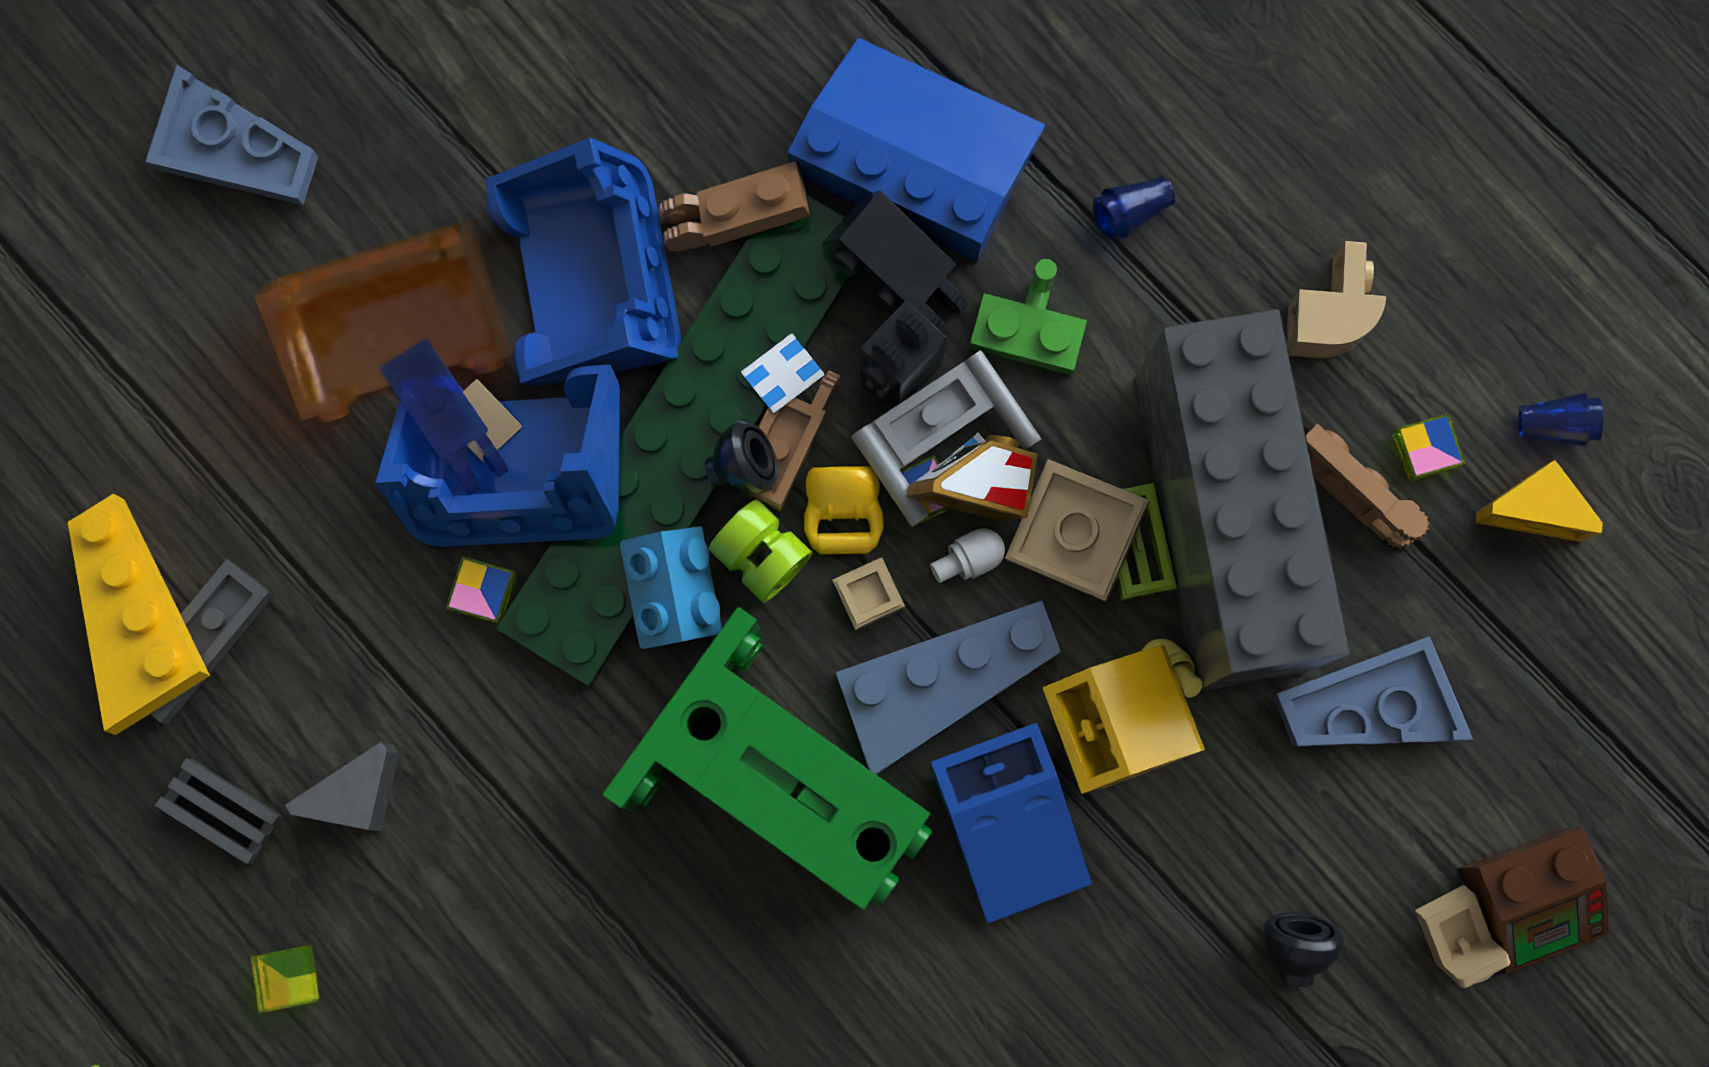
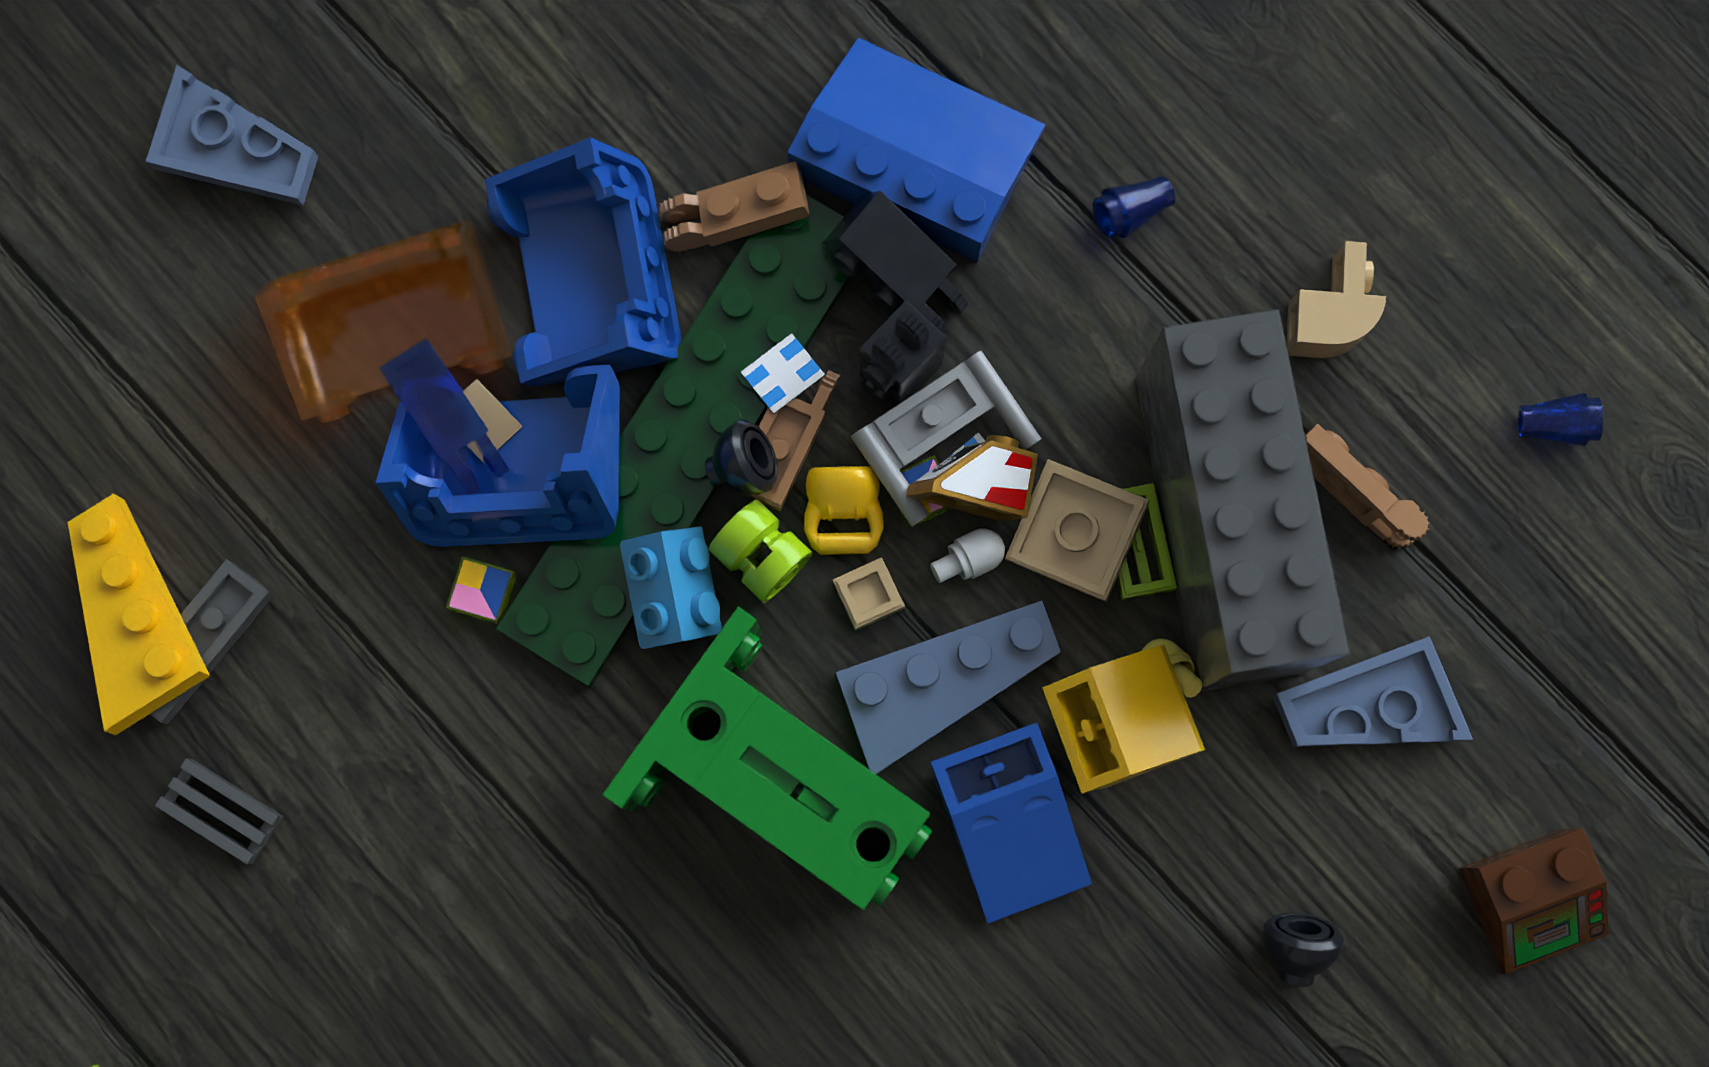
clear neon green tile [251,945,320,1013] -> none
flat silver slope [285,742,399,831] -> none
bright green plate [969,259,1087,376] -> none
tile [1392,413,1466,482] -> none
tan bracket [1415,885,1511,988] -> none
yellow slope [1475,460,1603,542] -> none

